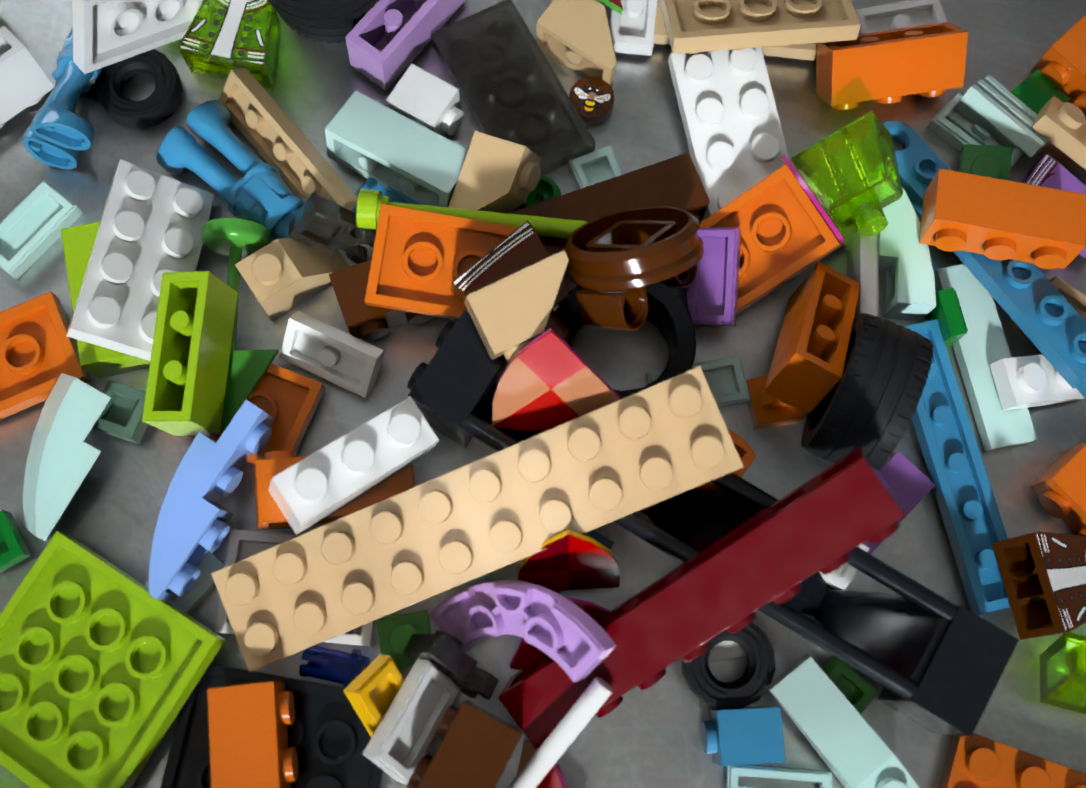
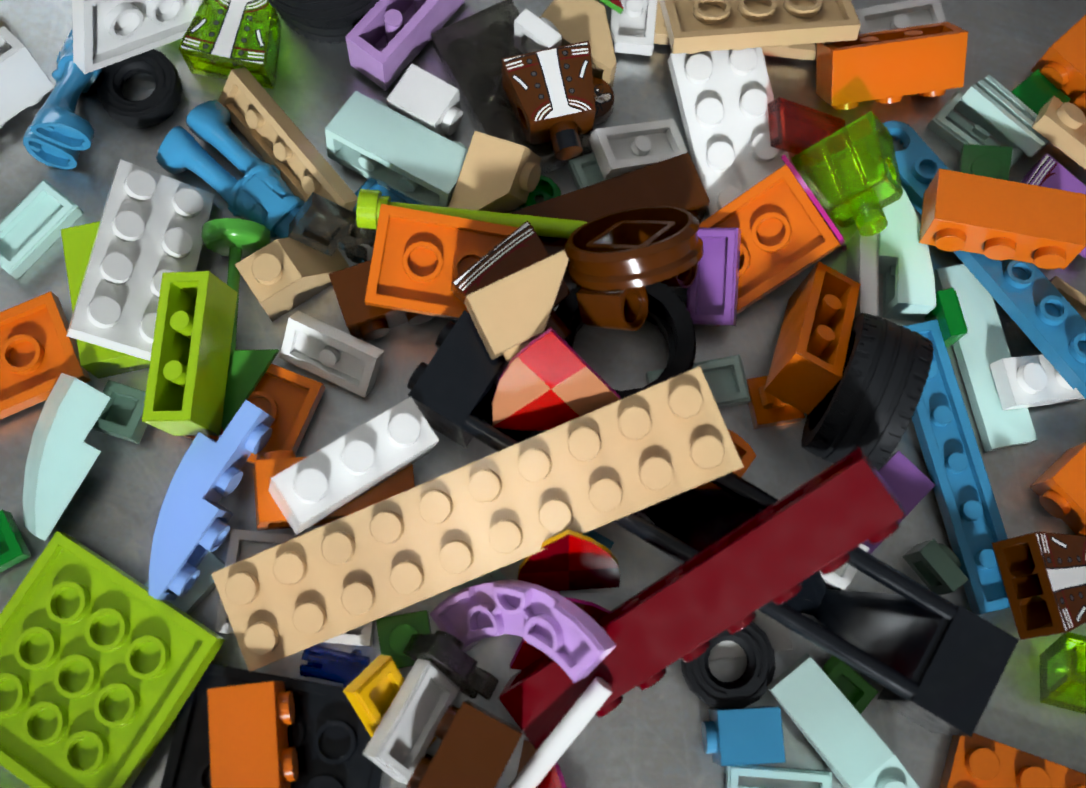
none -> reddish brown torso [501,41,596,160]
none -> white plate [514,8,562,54]
none -> white plate [588,118,688,179]
none -> clear red tile [767,97,849,167]
none -> sand green plate [902,539,969,595]

